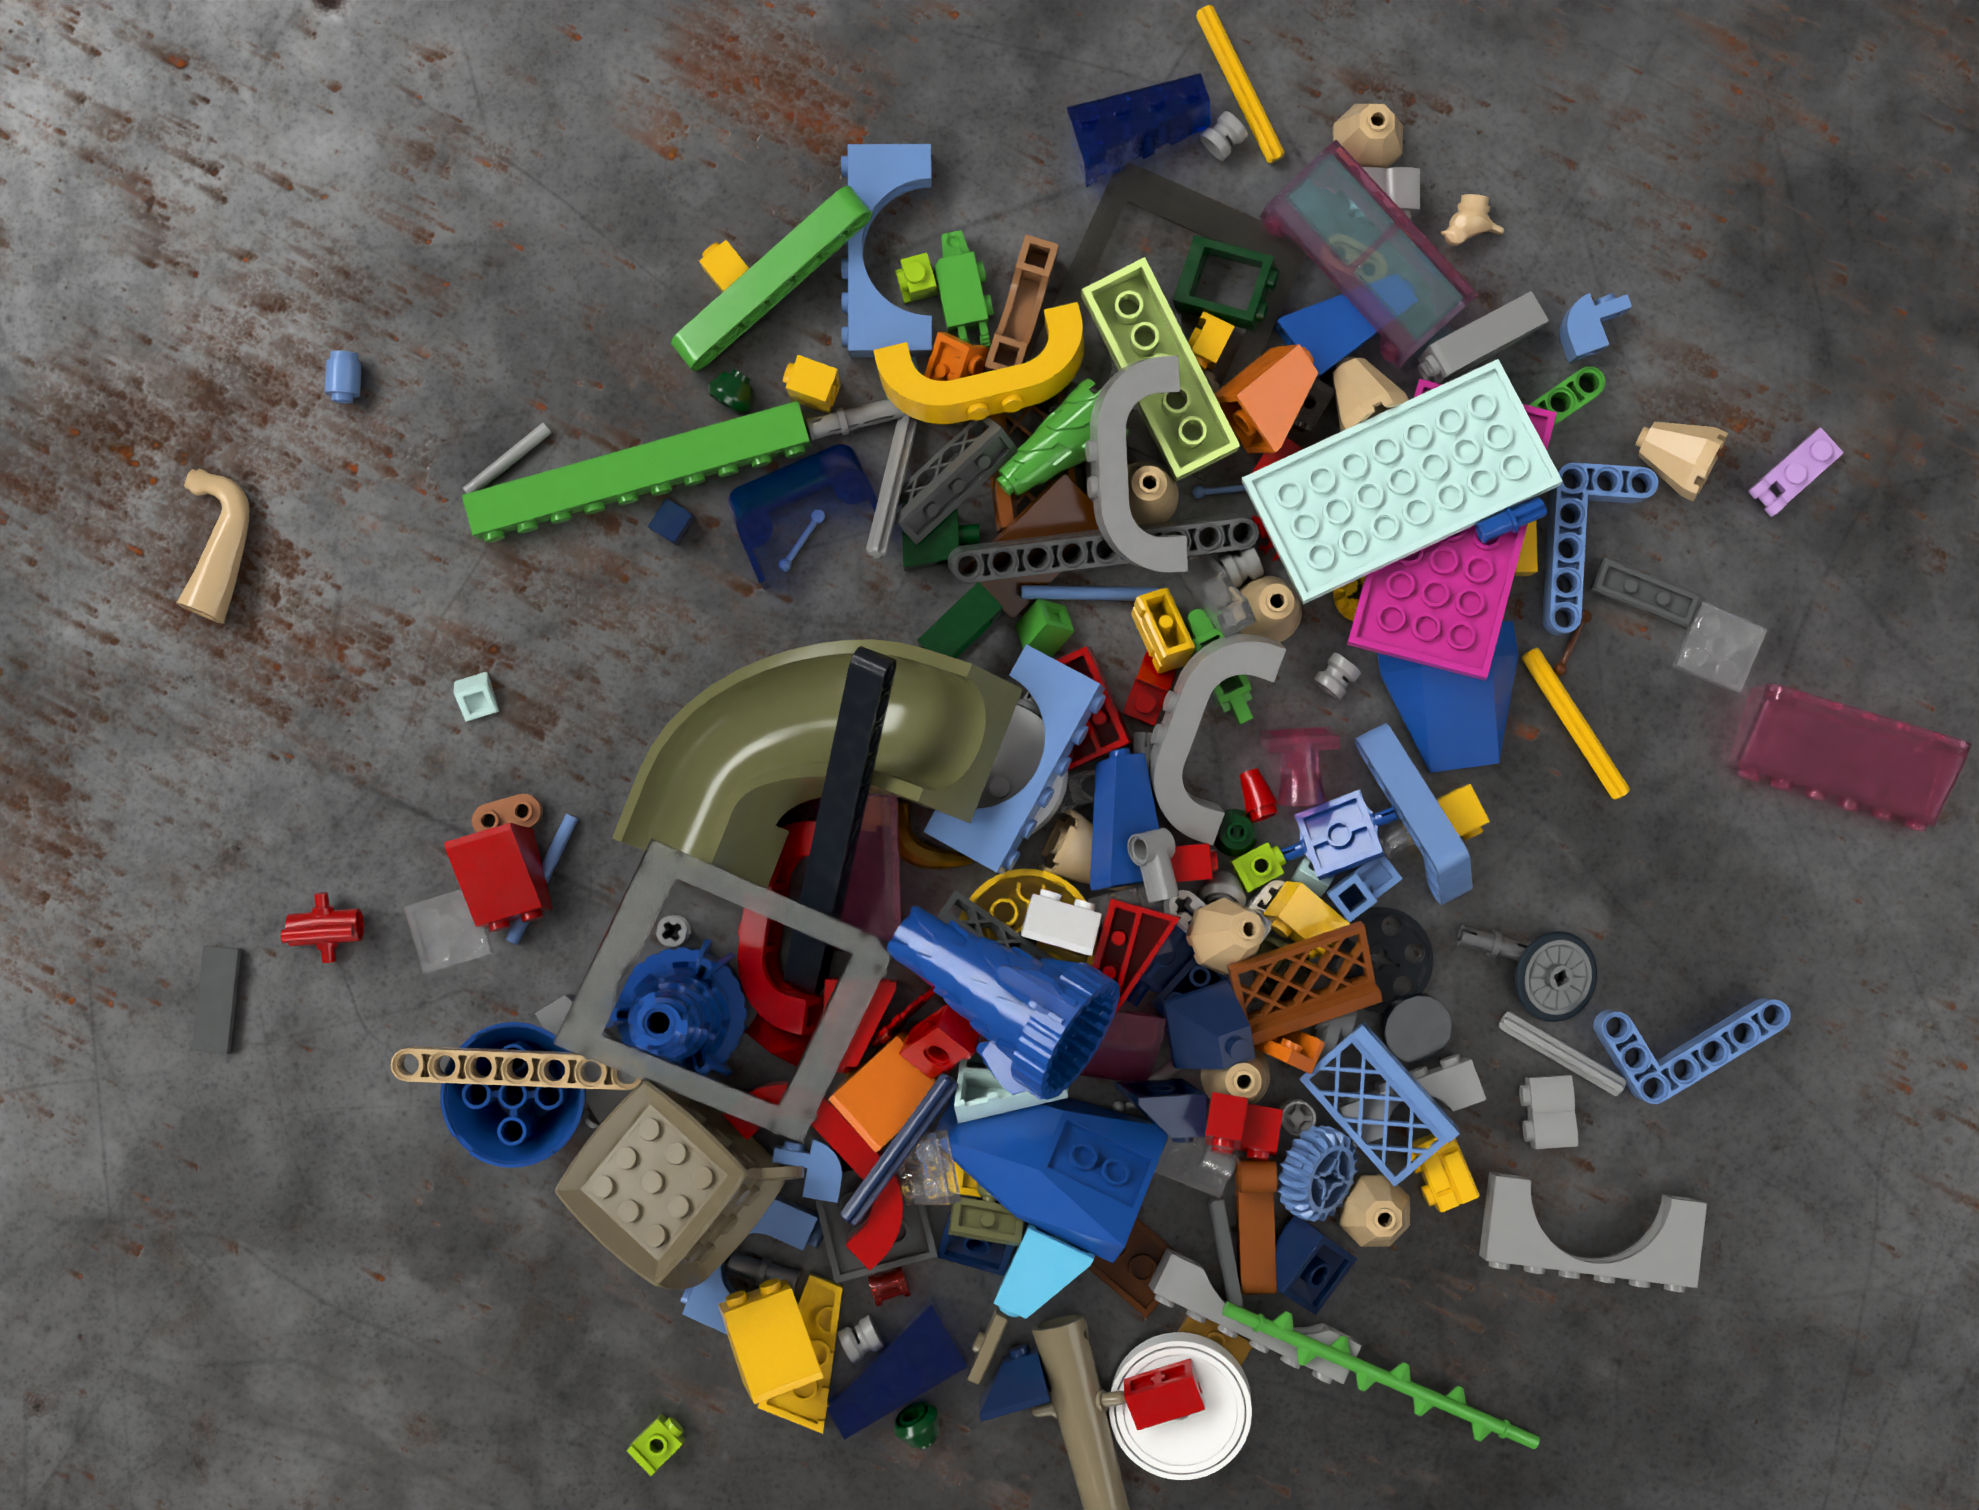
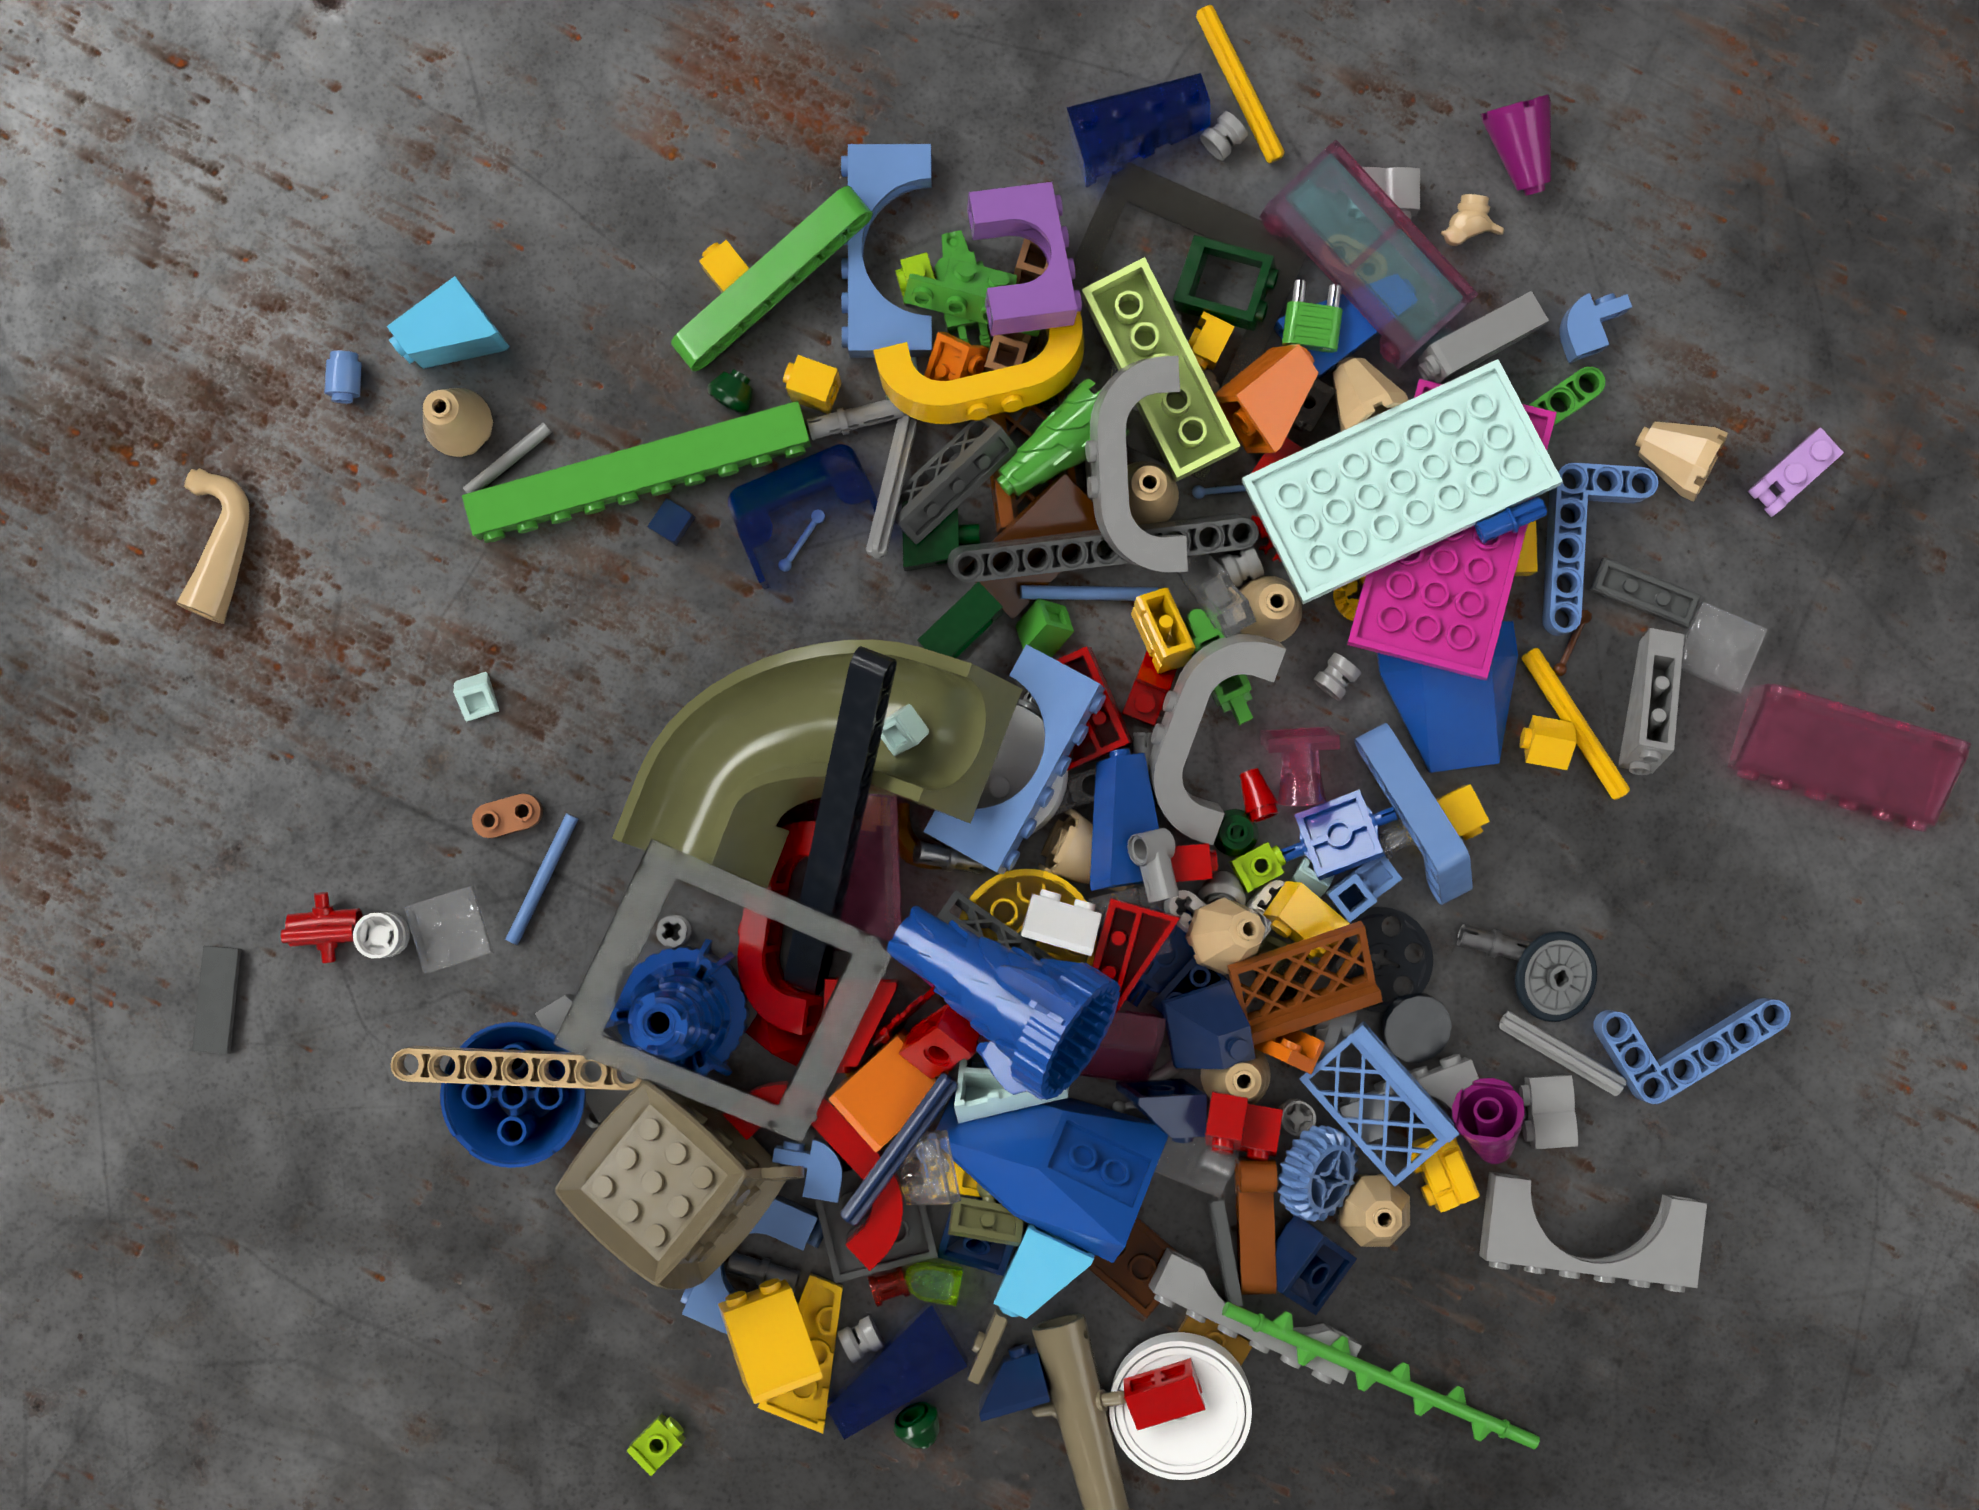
red slope [444,823,553,932] -> none
tan cone [1332,104,1403,173] -> none
none -> white wheel [353,912,410,958]
none -> medium azure slope [387,276,510,369]
none -> tan cone [423,388,493,457]
none -> light aqua slope [881,704,929,757]
none -> bright green bracket [903,258,1040,337]
none -> rock [905,1262,963,1306]
none -> flat silver pin [913,841,985,874]
none -> medium lavender arch [967,182,1082,336]
none -> bright green piece [1282,279,1343,353]
none -> magenta cone [1452,1078,1525,1164]
none -> magenta cone [1480,94,1551,196]
none -> yellow brick [1519,715,1577,770]
none -> light grey slope [1618,628,1685,775]

